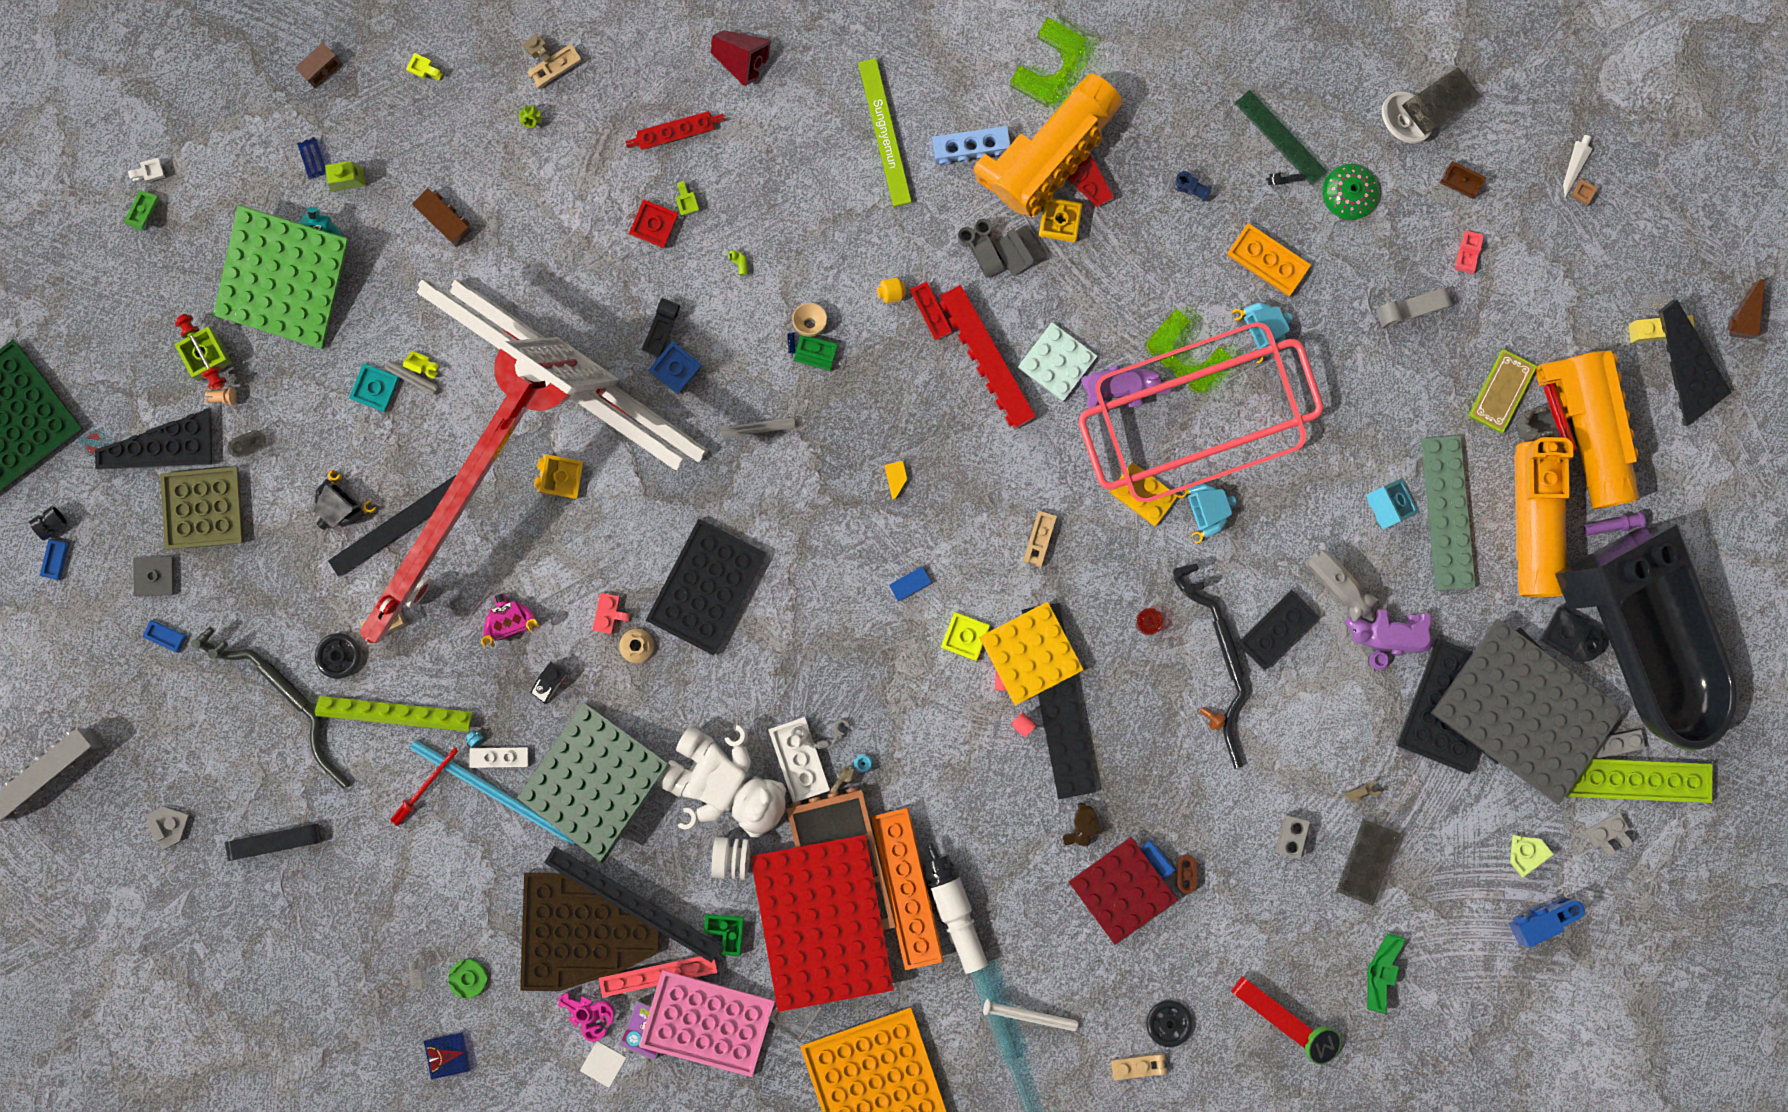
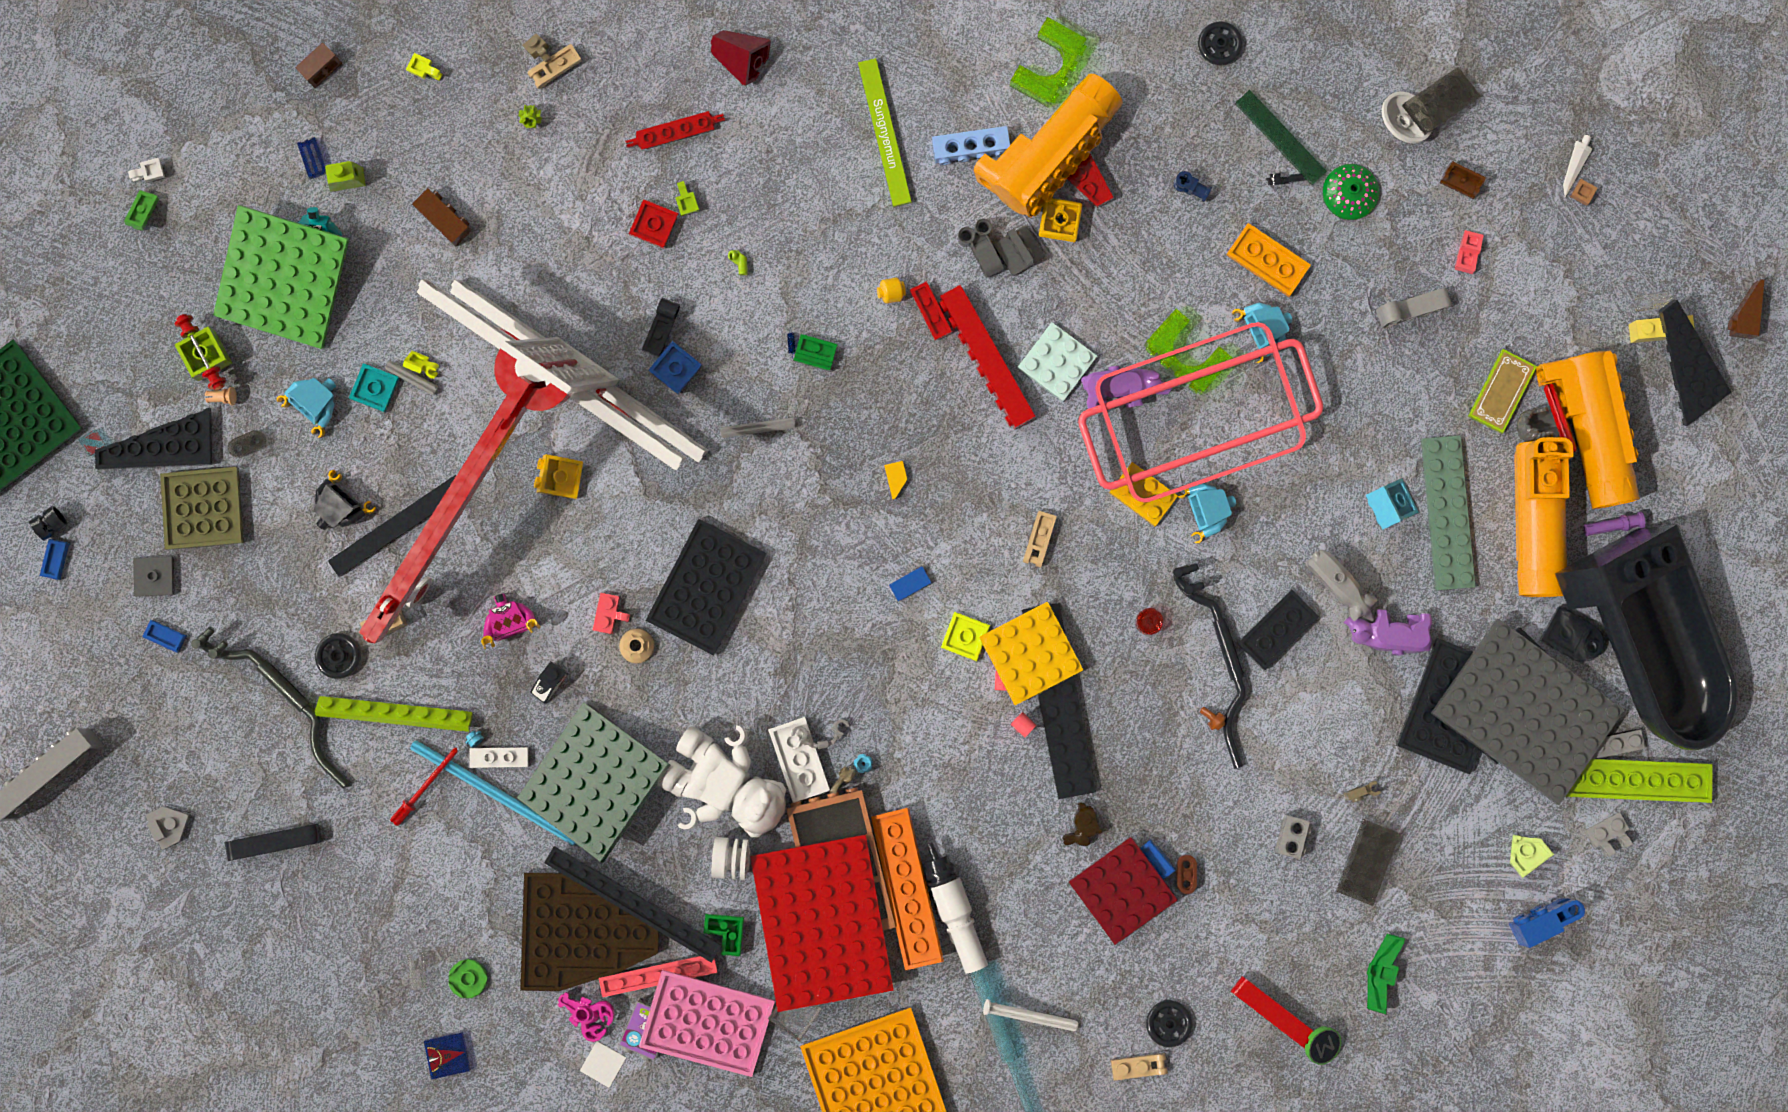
tan piece [792,303,827,337] -> none
medium lavender plate [1369,651,1389,670] -> none
none -> medium azure torso [277,378,336,438]
none -> black plate [1198,21,1243,65]

